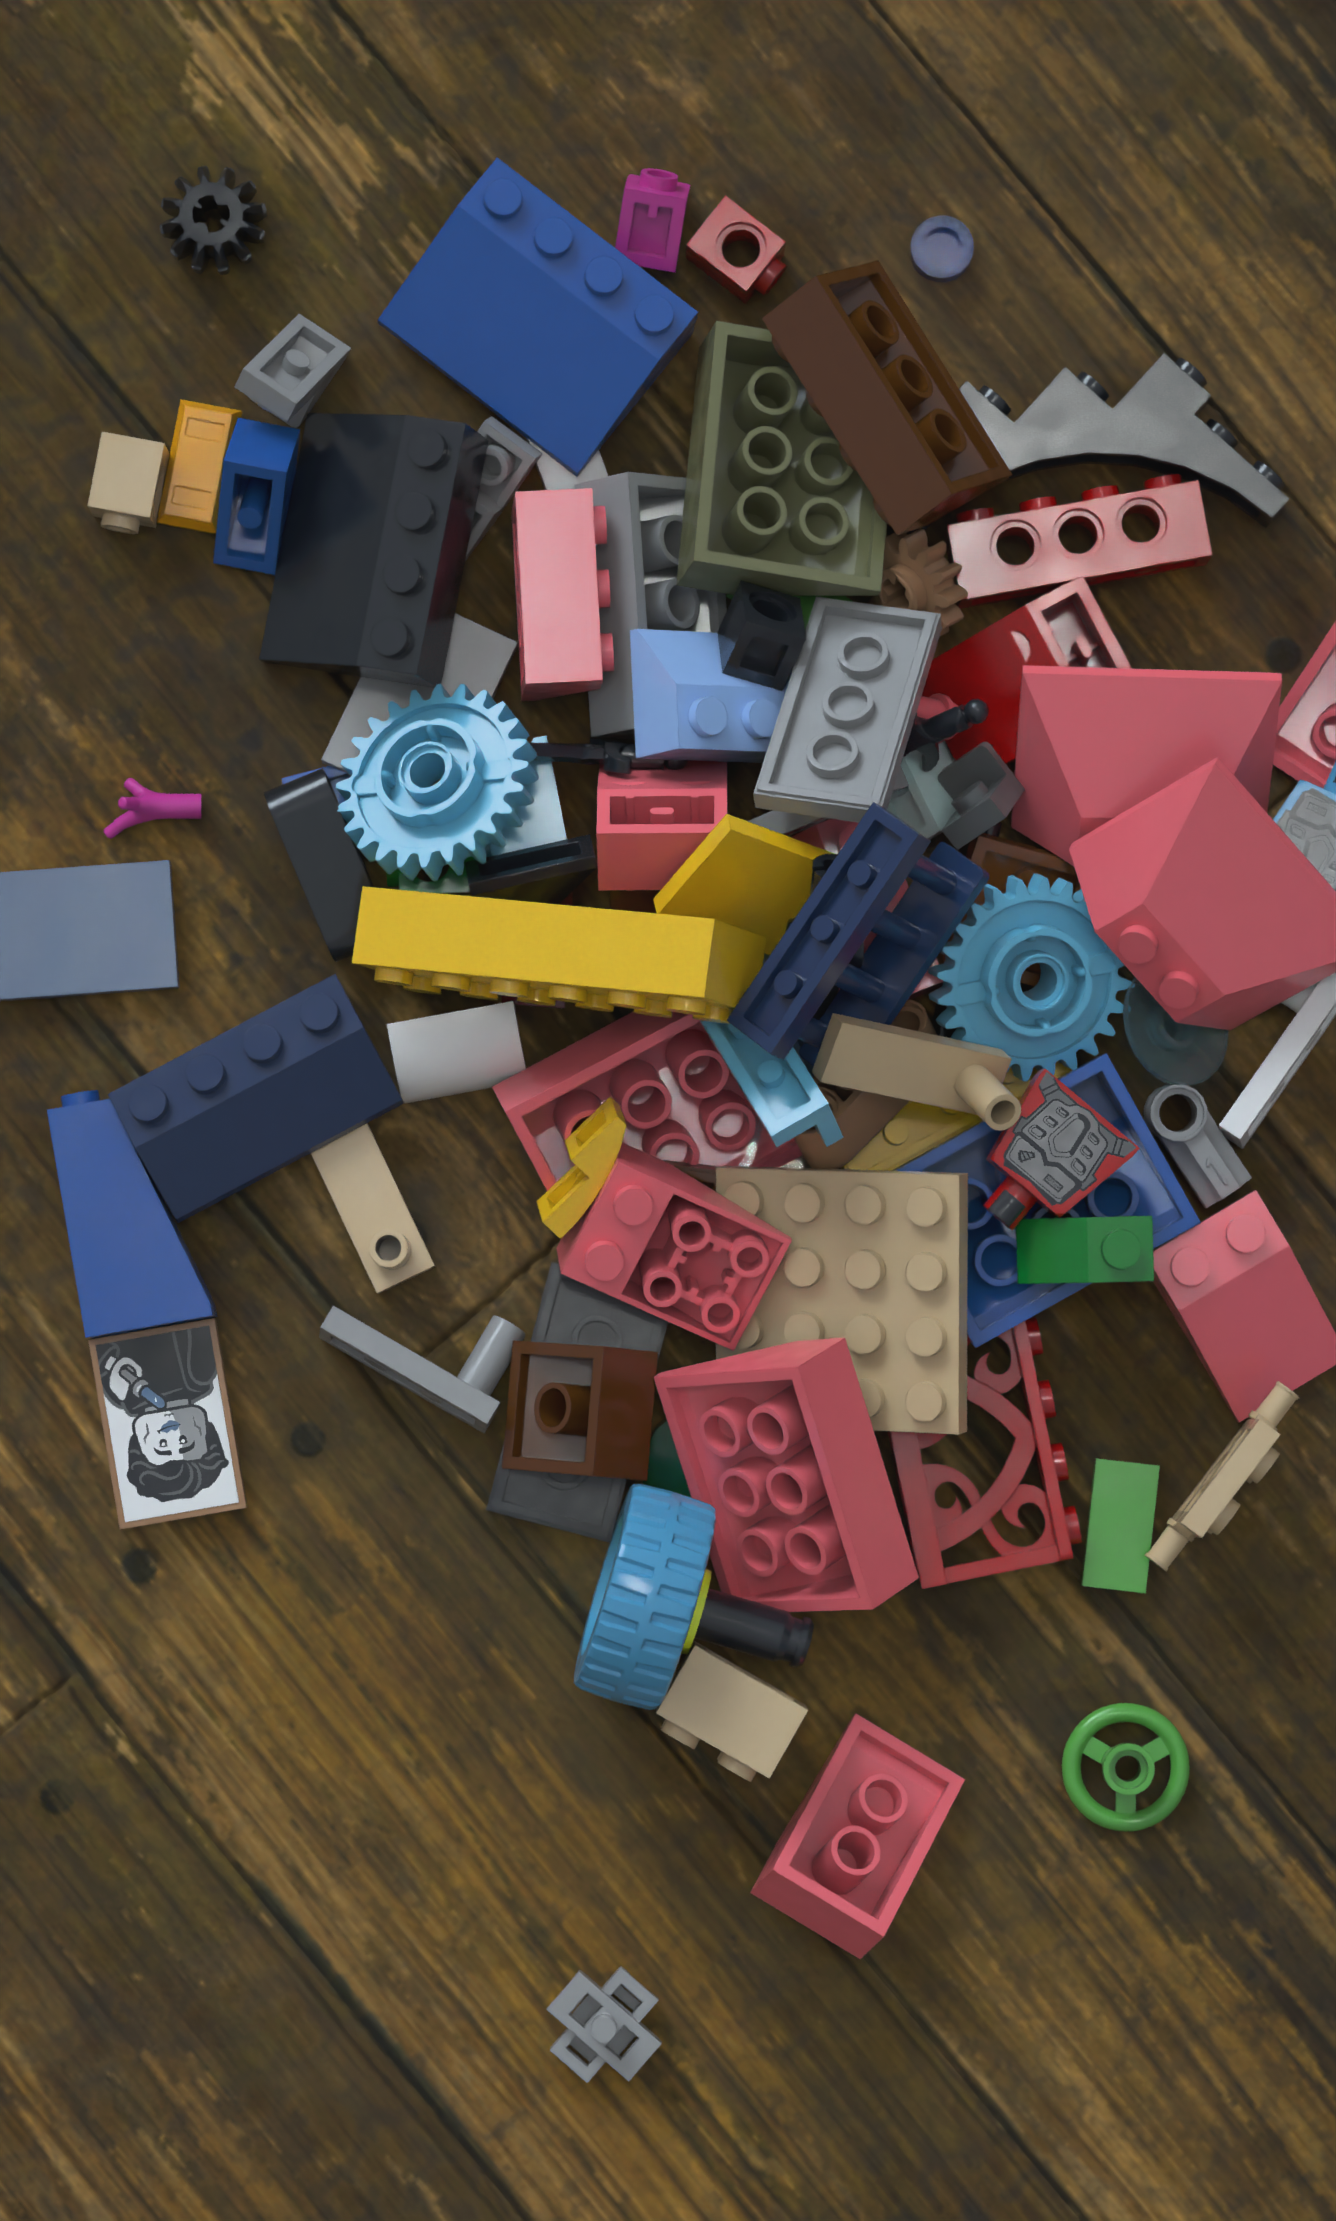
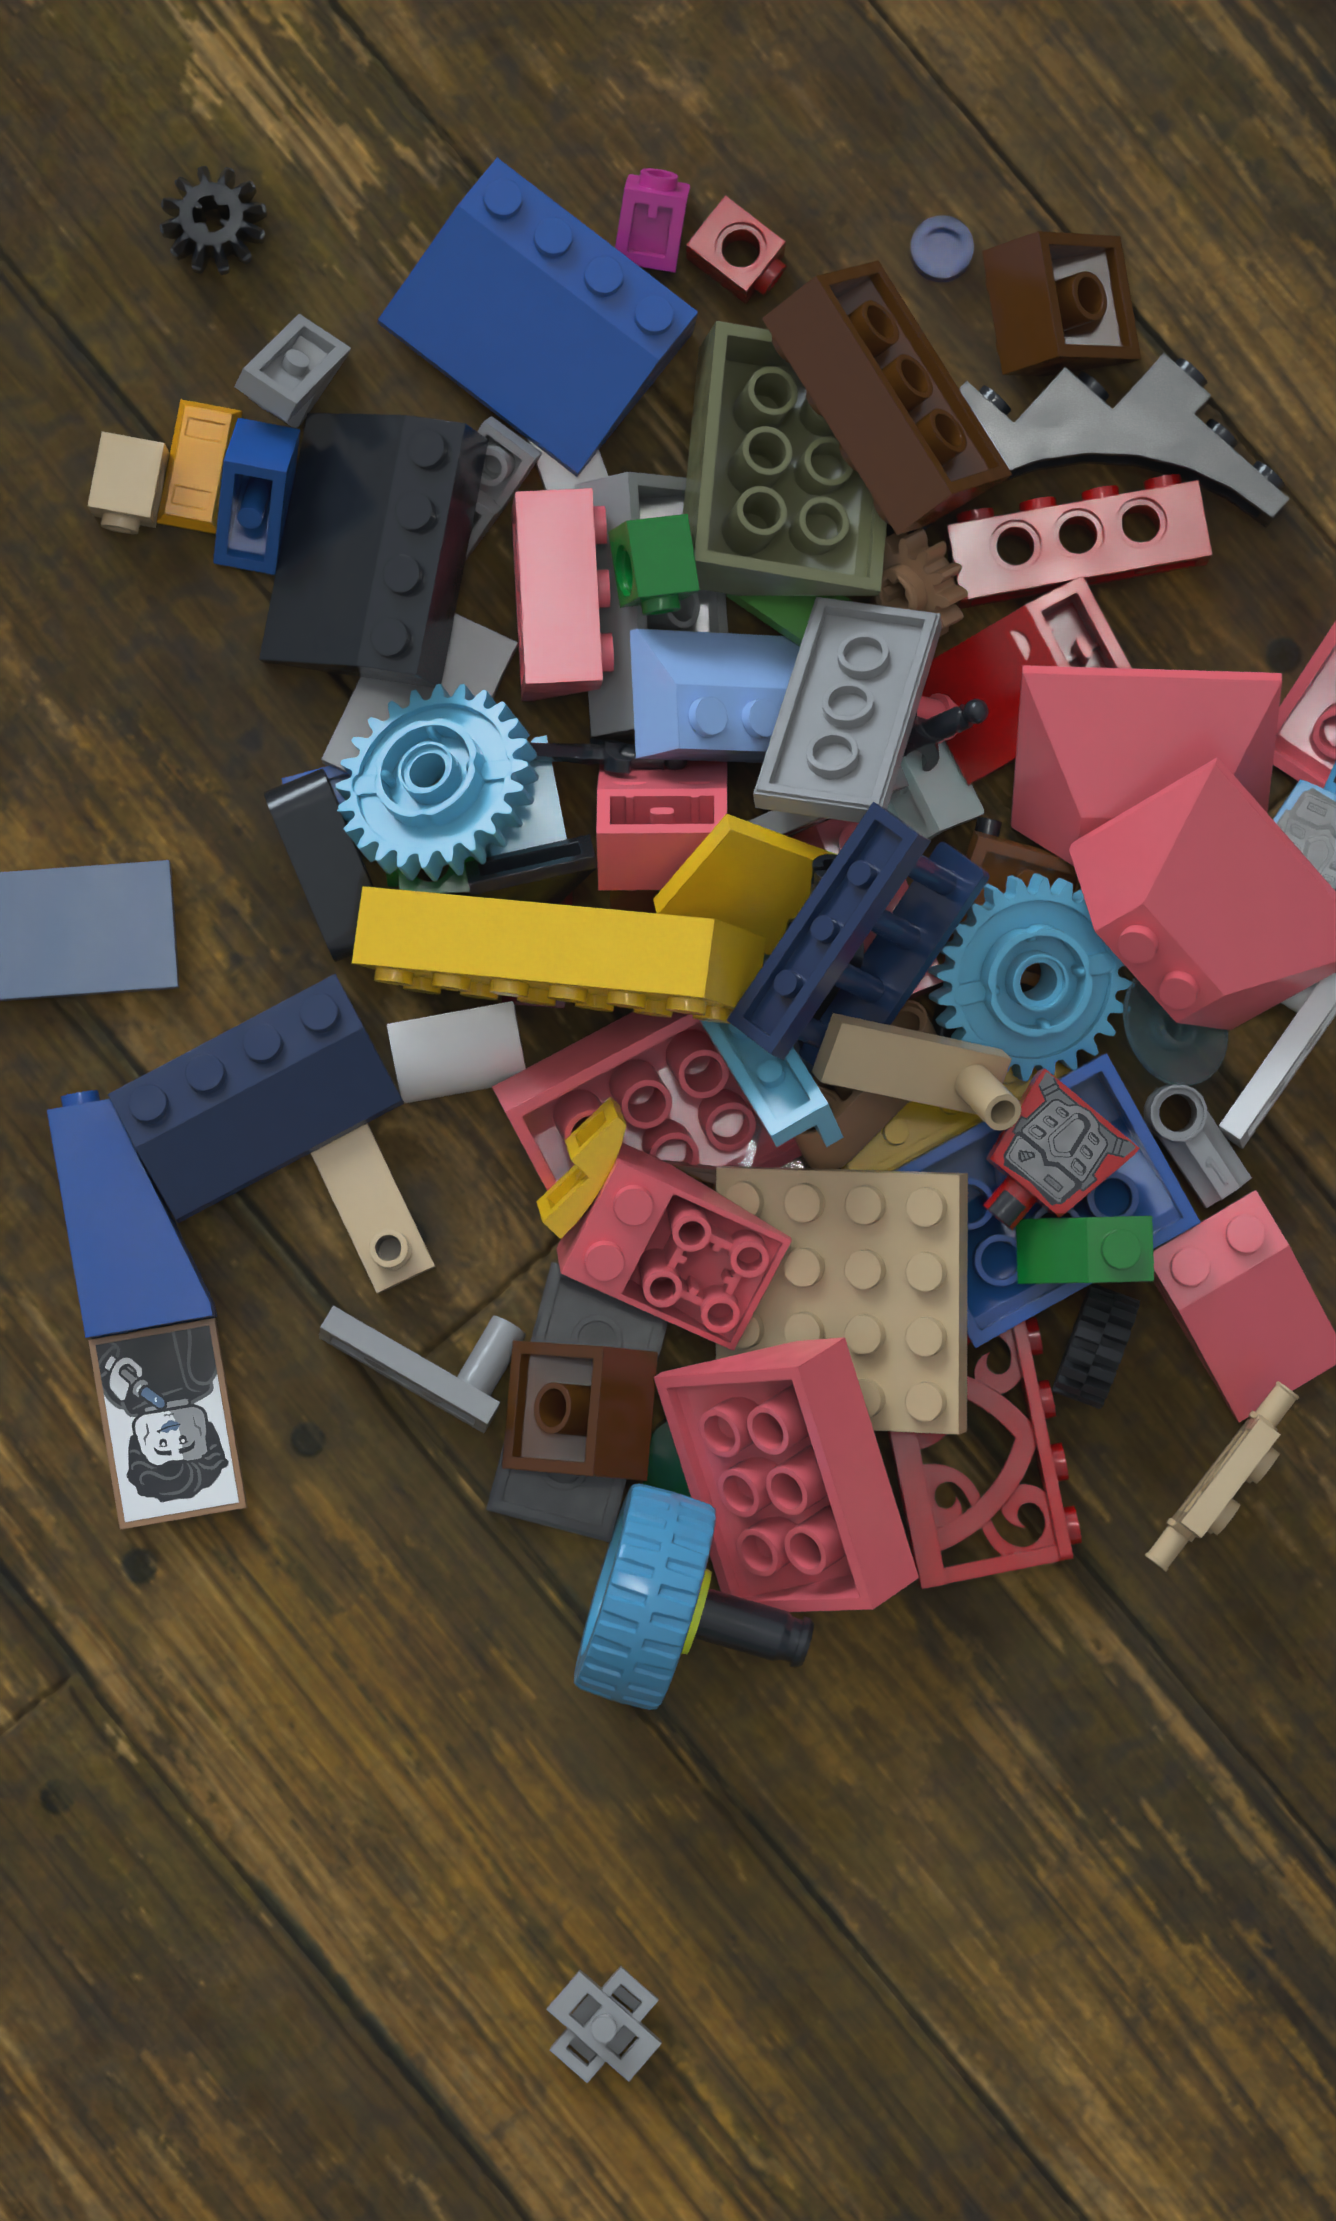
dark pink bar [104,778,201,839] -> none
tan brick [656,1641,808,1782] -> none
black brick [717,580,806,691] -> none
coral slope [750,1713,965,1959] -> none
dark grey bracket [938,742,1025,850] -> none
bright green piece [1062,1703,1190,1832] -> none
bright green tile [1080,1458,1160,1593] -> none
none -> green brick [608,514,700,616]
none -> reddish brown slope [982,231,1141,377]
none -> black tyre [1052,1283,1140,1409]

